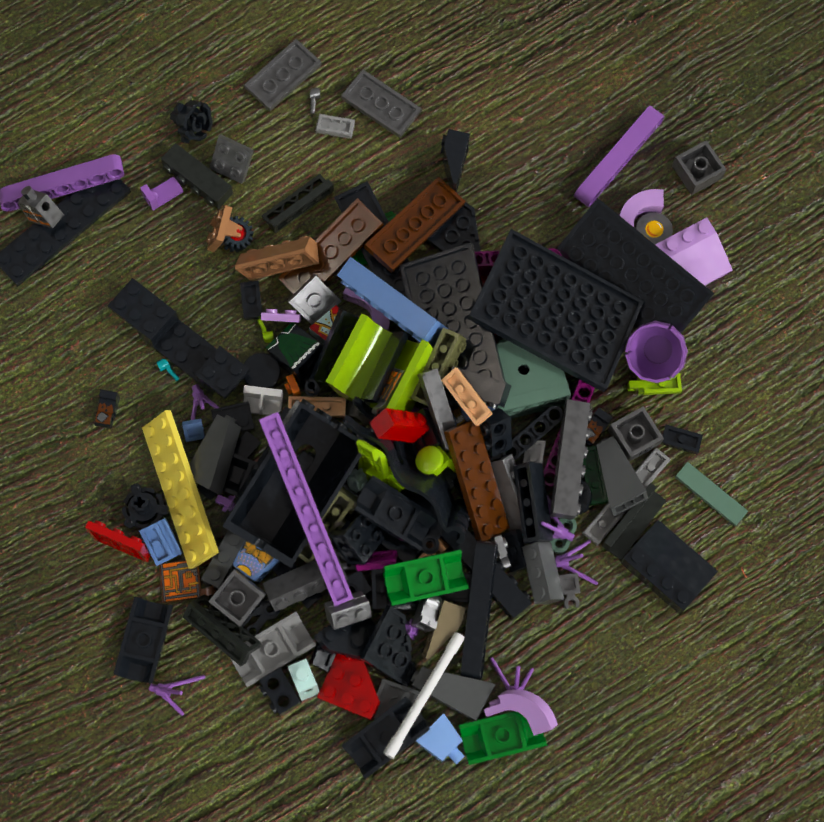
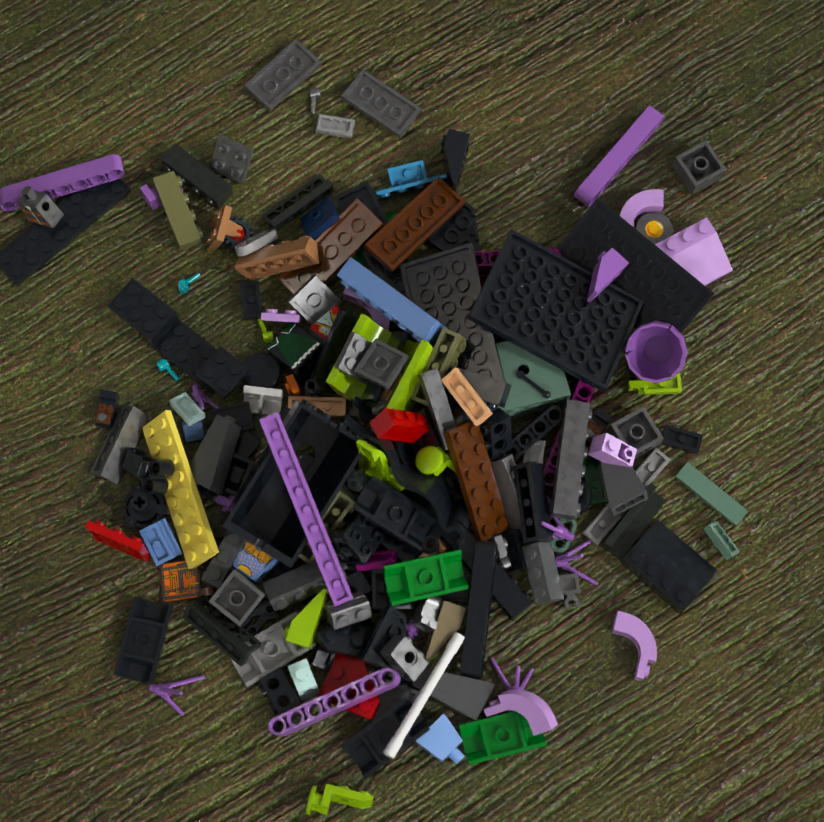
black piece [170,100,213,143] -> none
none -> flat silver panel [90,404,149,484]
none -> black piece [122,448,175,495]
none -> olive brick [153,171,203,251]
none -> light aqua tile [169,392,206,426]
none -> teal hand [178,273,201,294]
none -> light grey beam [235,228,278,257]
none -> medium lavender beam [268,668,401,737]
none -> lime slope [284,588,329,649]
none -> dark blue plate [300,196,339,240]
none -> lime piece [306,784,374,816]
none -> flat silver plate [334,332,372,384]
none -> dark grey plate [354,338,409,390]
none -> dark azure bracket [374,160,447,198]
none -> flat silver brick [379,635,428,682]
none -> black hinge [517,371,551,398]
none -> medium lavender slope [587,248,629,303]
none -> lavender slope [588,433,637,467]
none -> lavender arch [611,611,657,681]
none -> sand green plate [703,521,739,561]

